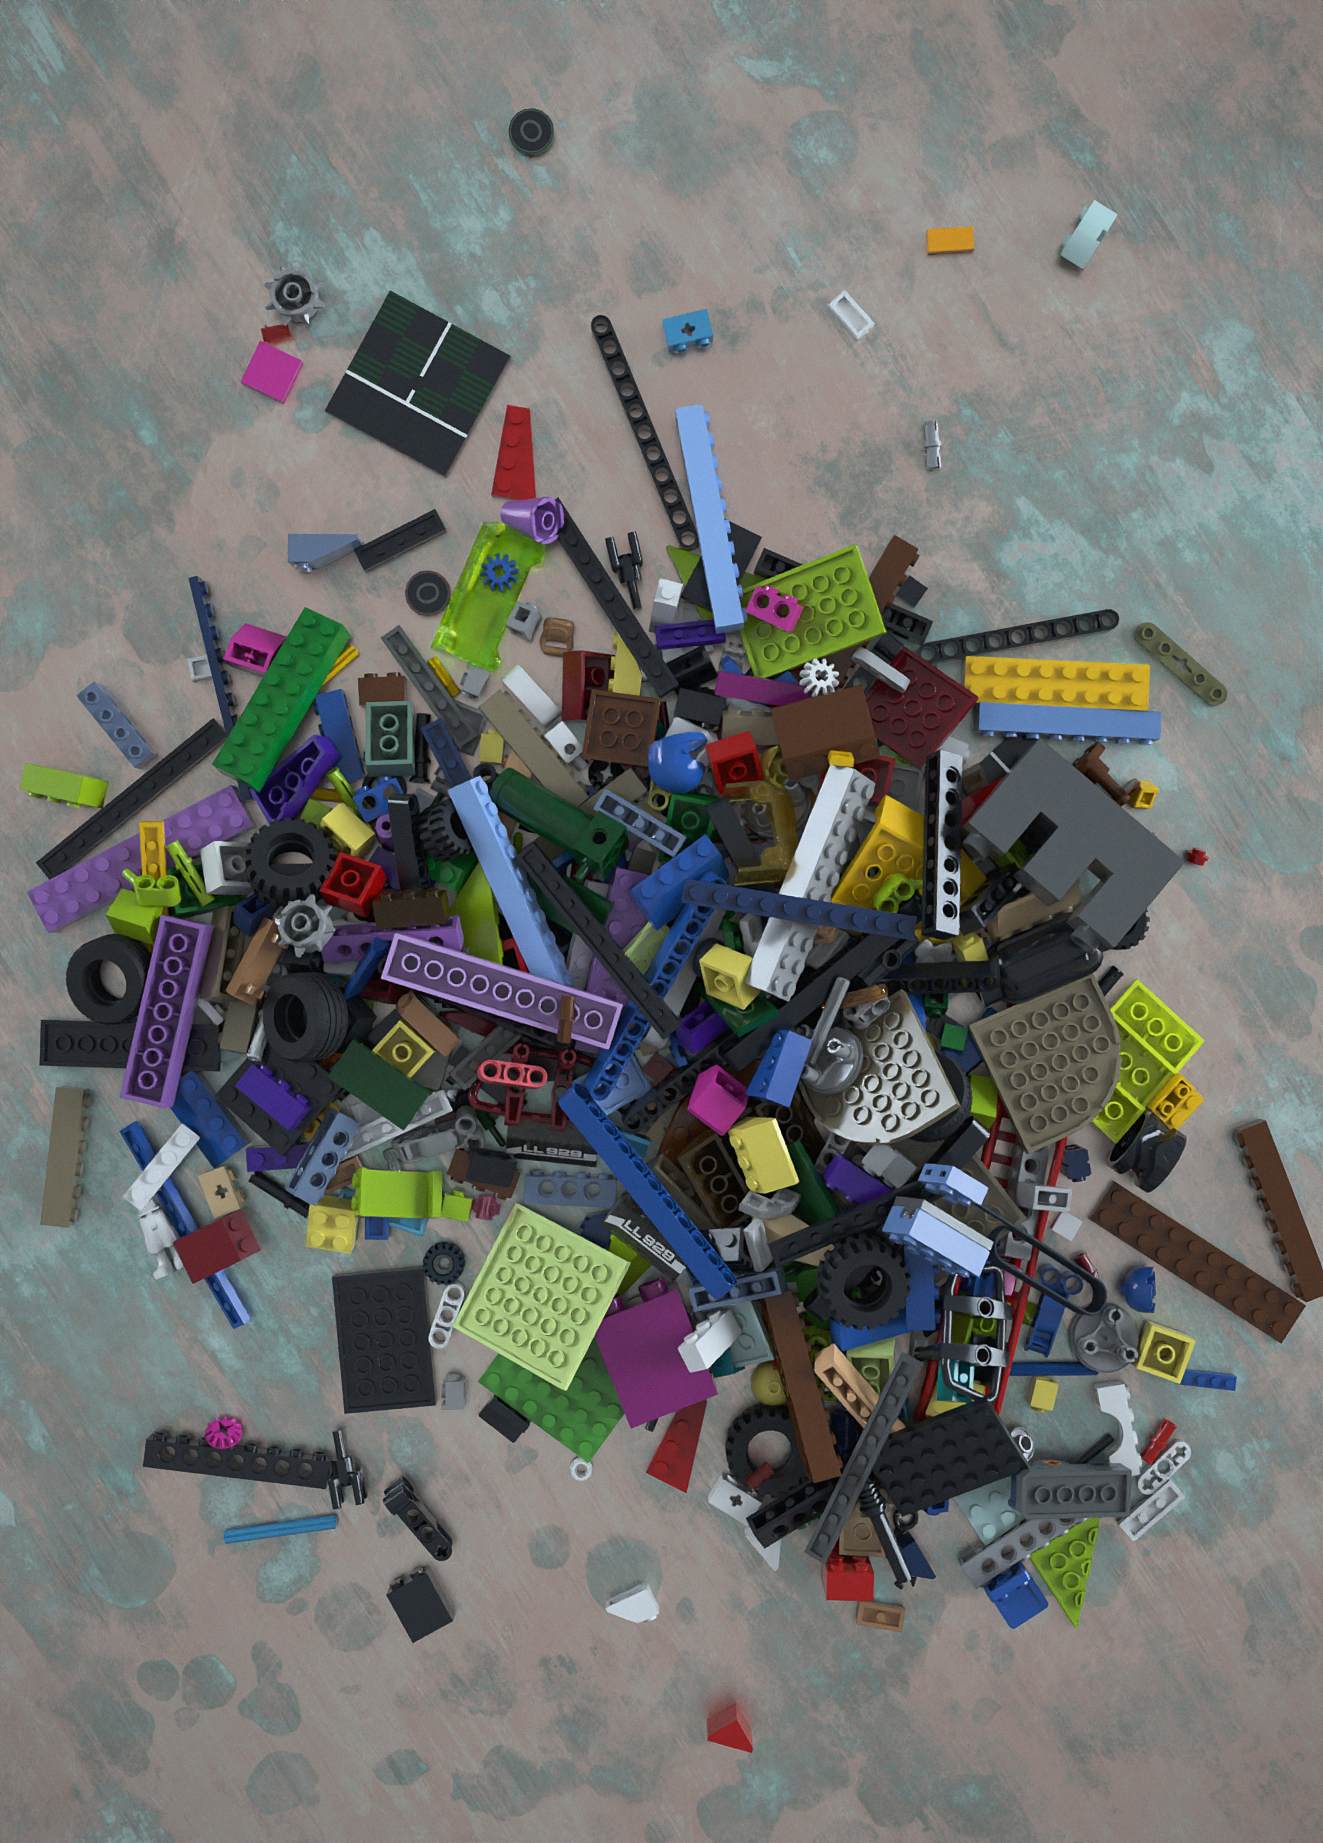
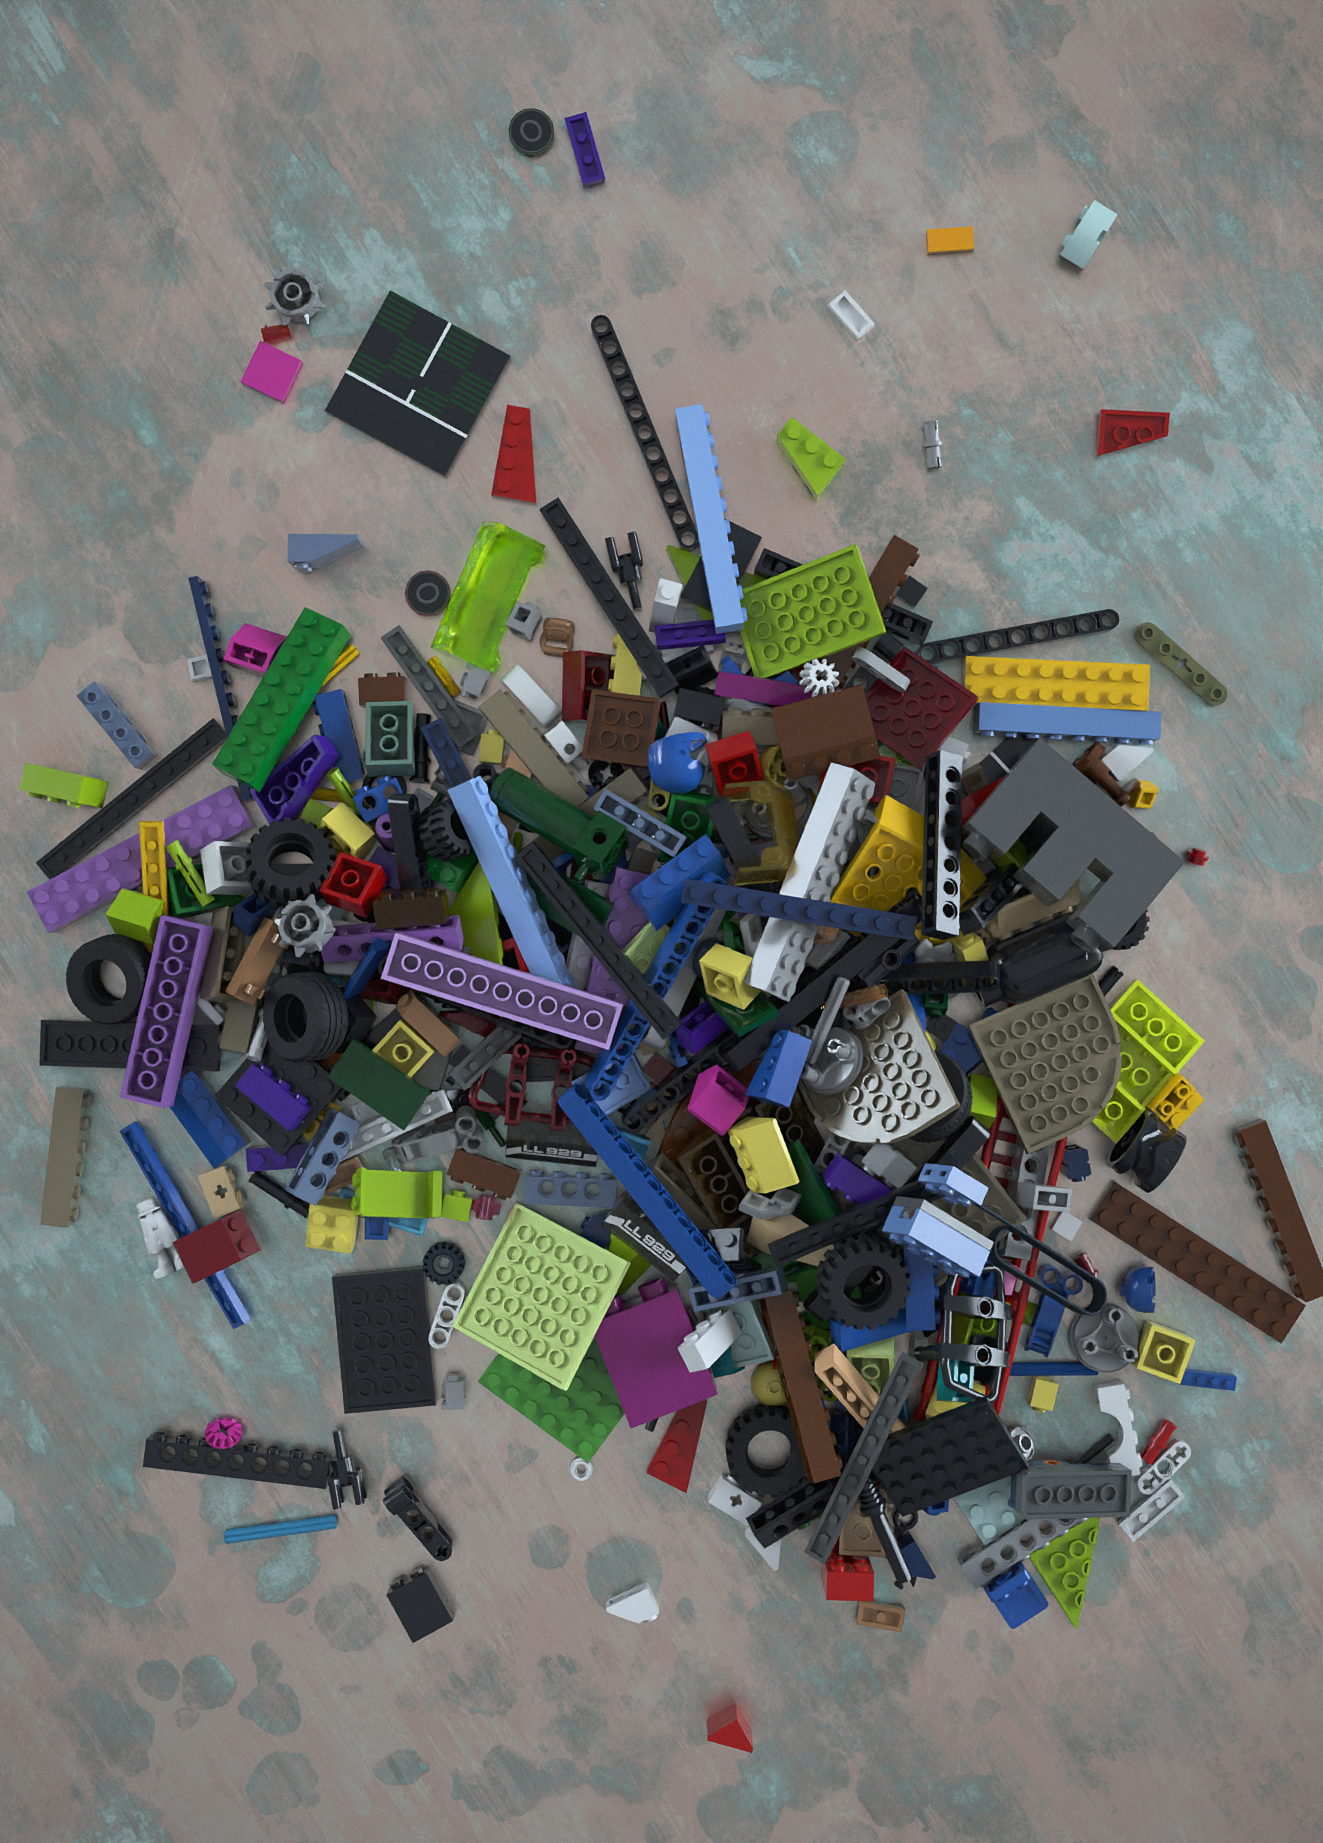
lime beam [122,869,181,907] -> none
white plate [123,1123,201,1211] -> none
black plate [354,509,446,572] -> none
black panel [466,1146,518,1187] -> none
coral beam [477,1060,547,1089] -> none
black panel [479,1394,531,1443] -> none
blue gear [480,553,519,593] -> none
medium lavender cone [500,497,564,544] -> none
reddish brown axle [557,995,576,1043] -> none
dark azure brick [662,309,713,353] -> none
white tile [743,1219,773,1272] -> none
clear red pin [744,1462,775,1491] -> none
dark pink brick [745,585,804,633] -> none
yellow tile [828,750,854,767] -> none
lime beam [872,873,923,913] -> none
green tile [940,1023,968,1052] -> none
none -> dark purple plate [564,112,605,187]
none -> lime wedge [776,417,846,500]
none -> red wing [1096,409,1170,456]
none -> white slope [1100,745,1155,781]

